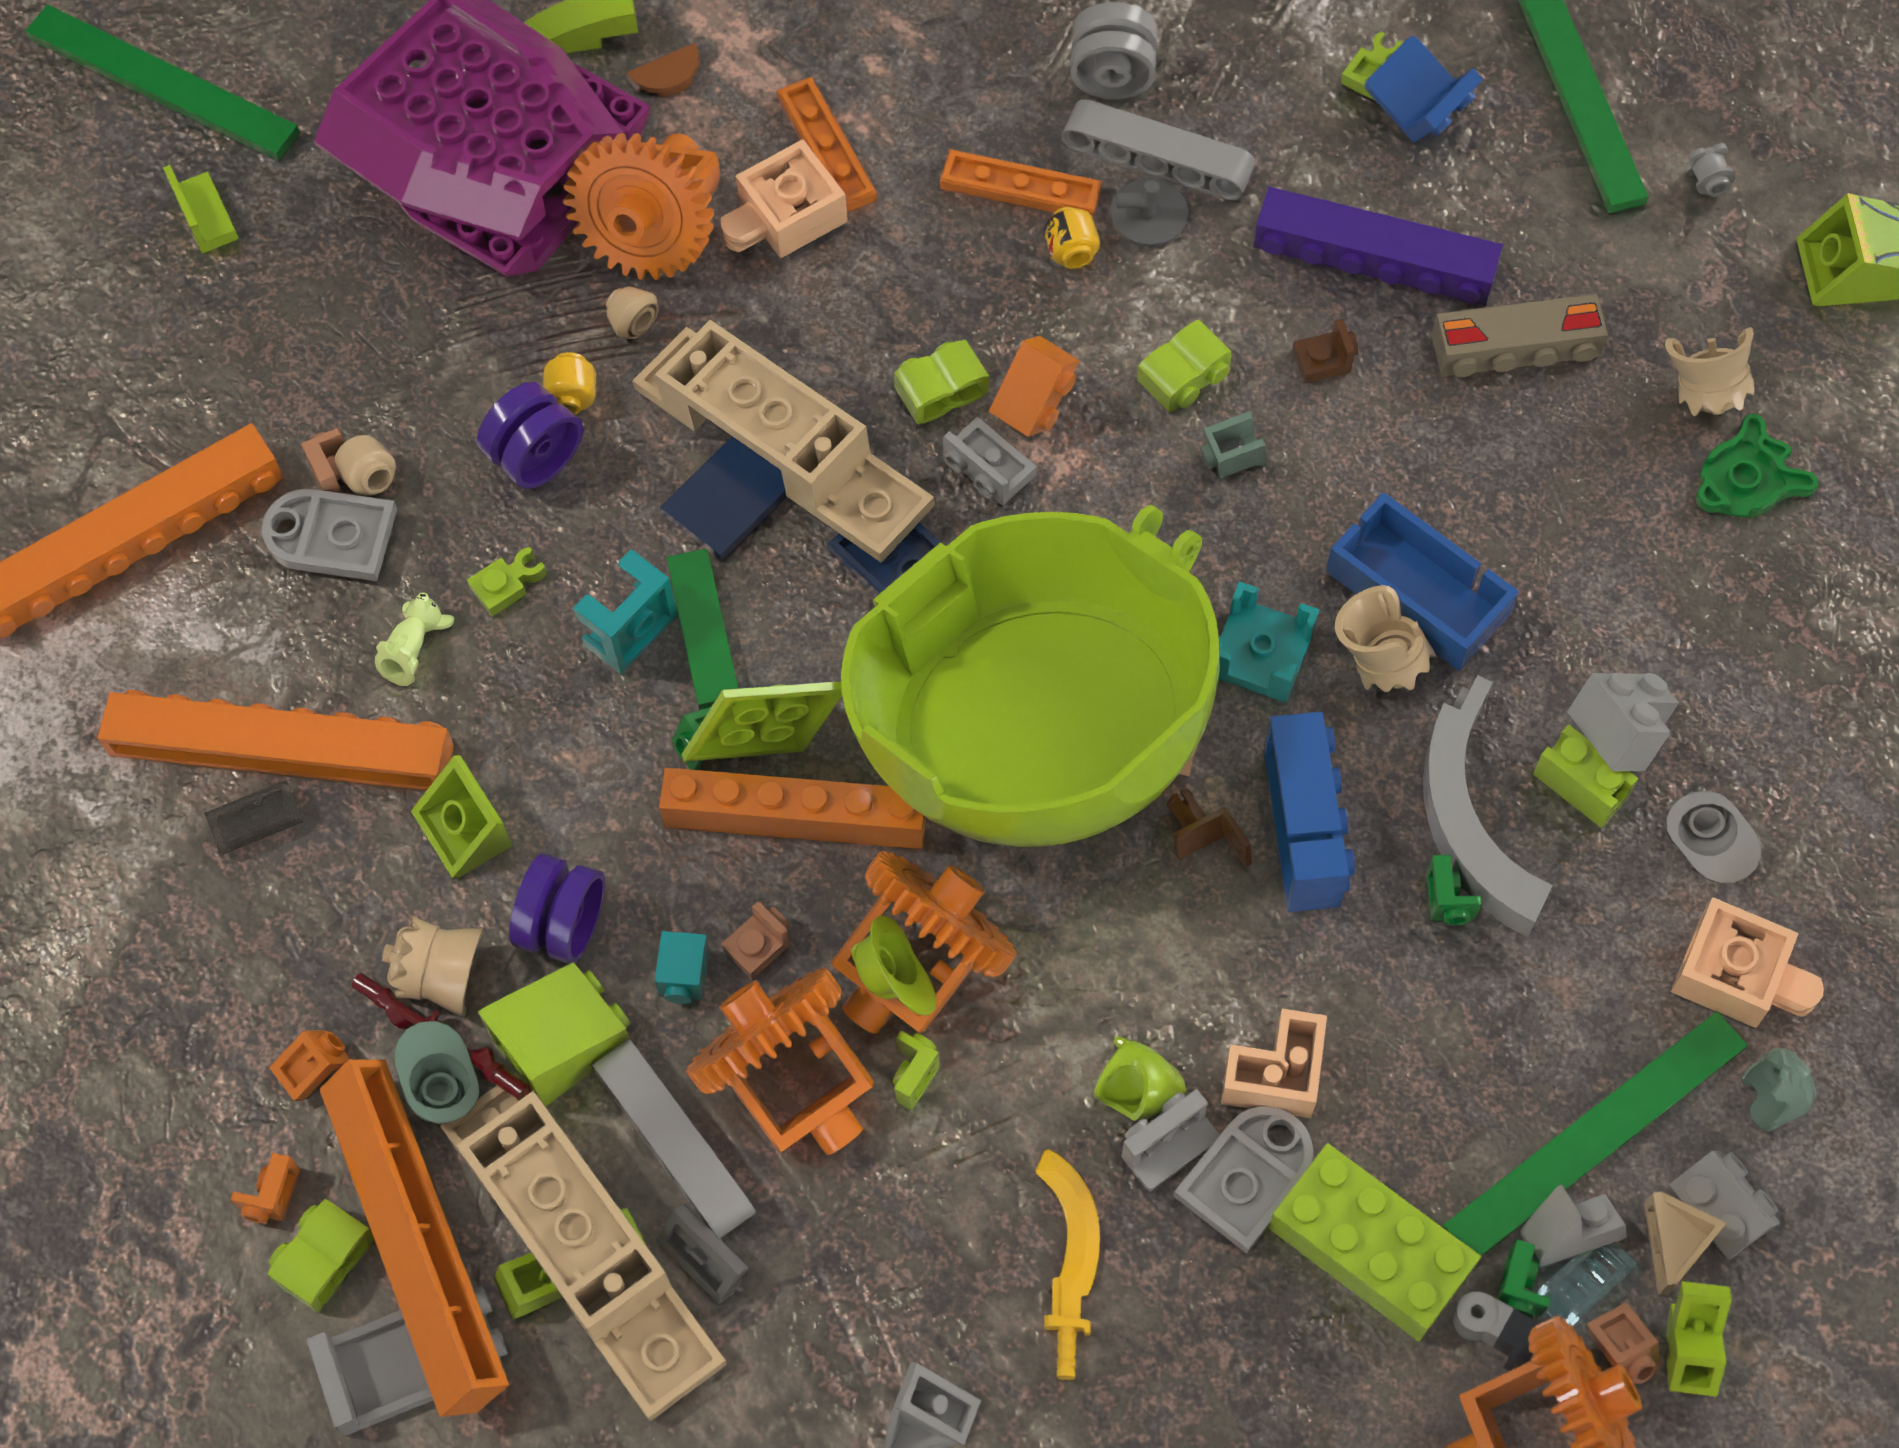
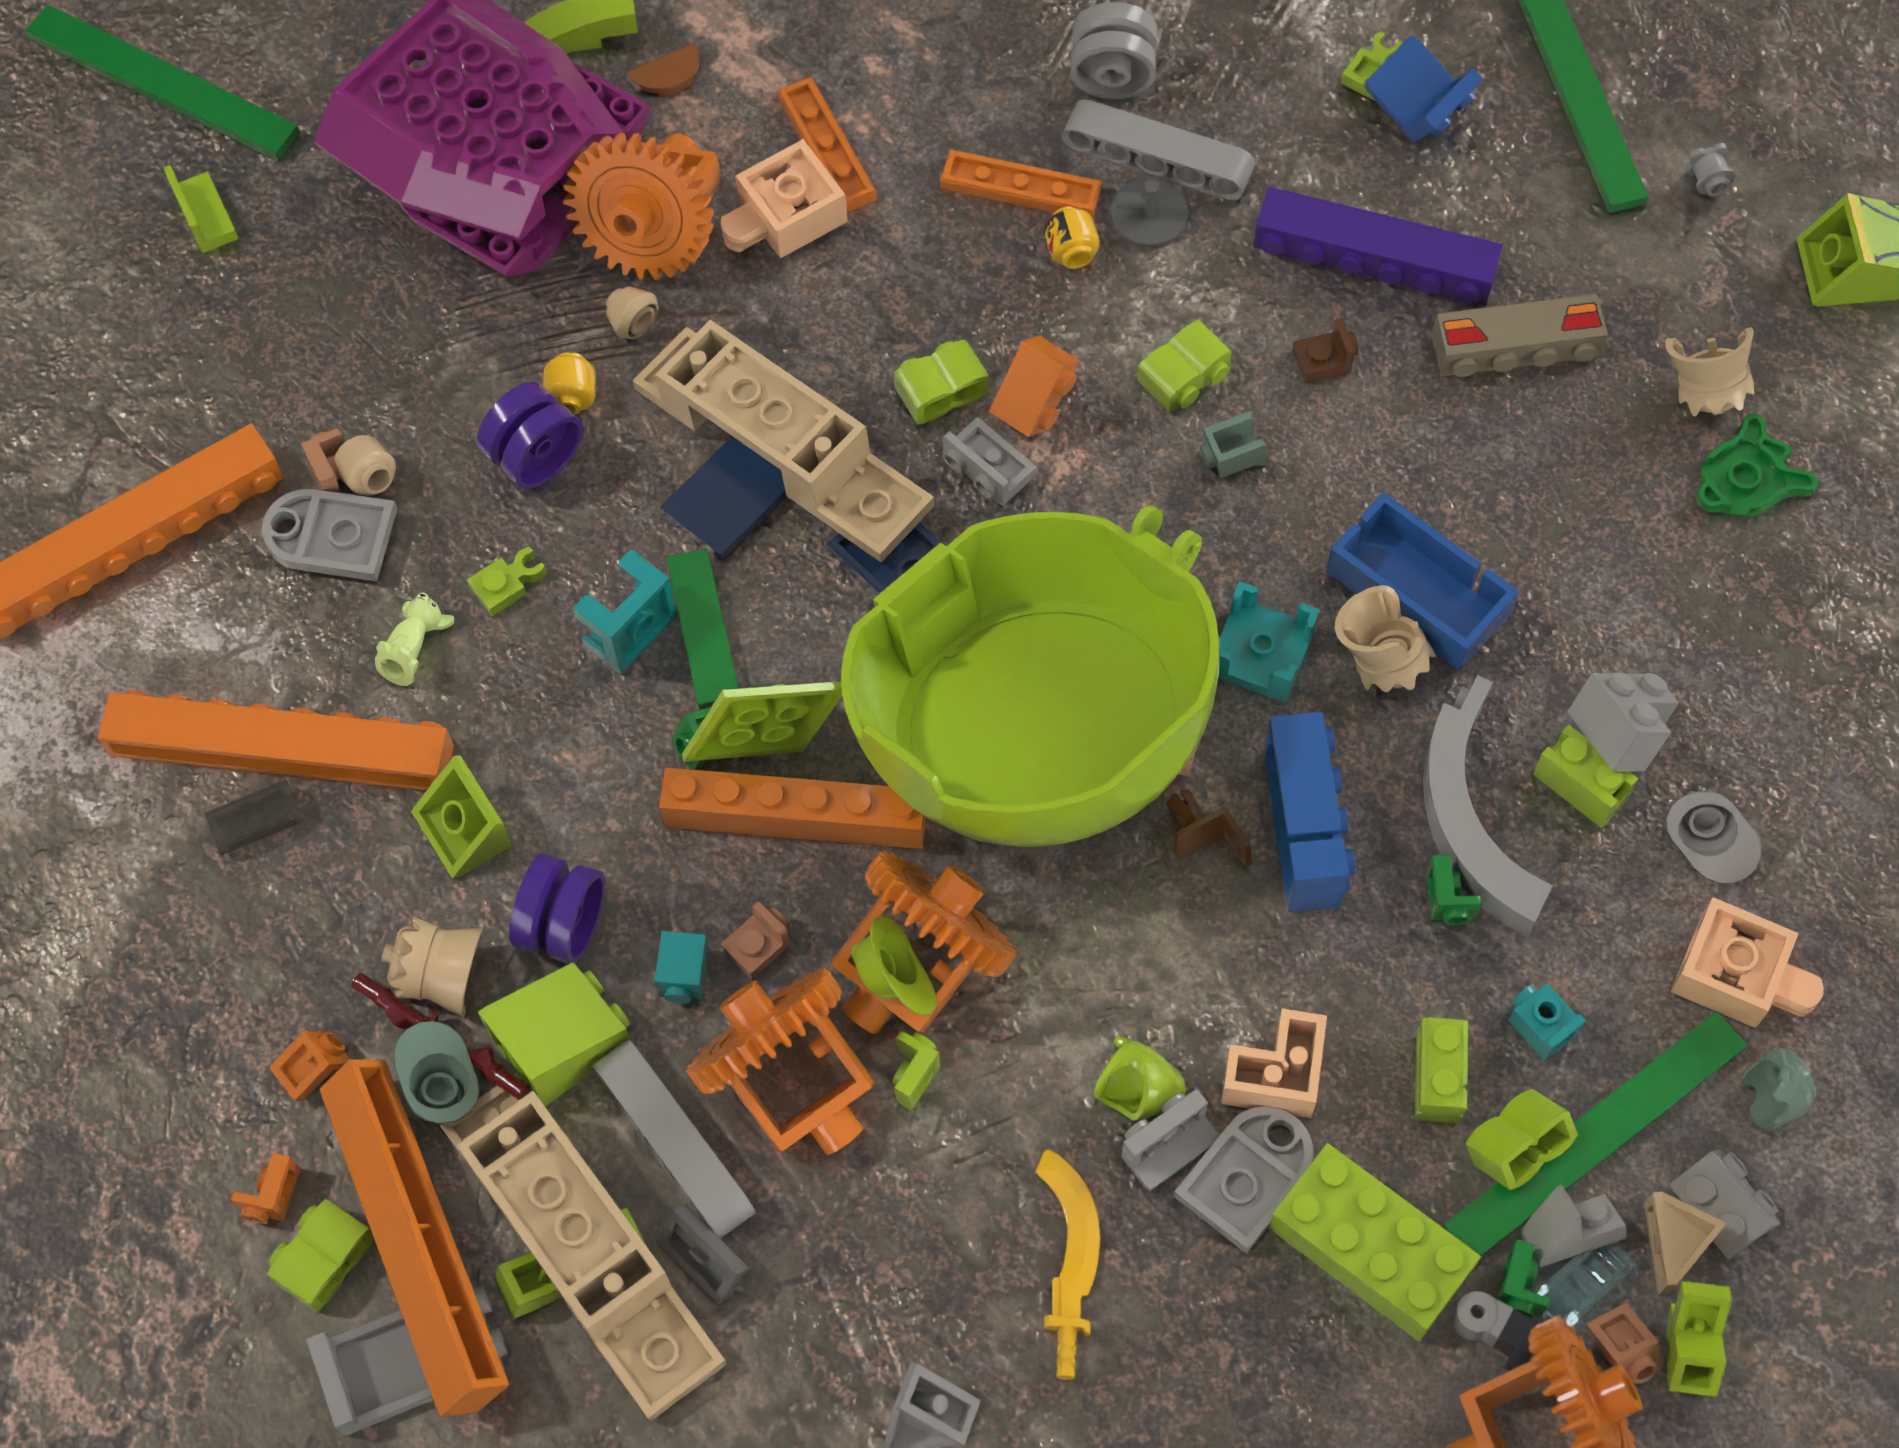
none -> lime brick [1414,1017,1468,1124]
none -> lime brick [1465,1089,1578,1190]
none -> teal brick [1508,983,1586,1061]

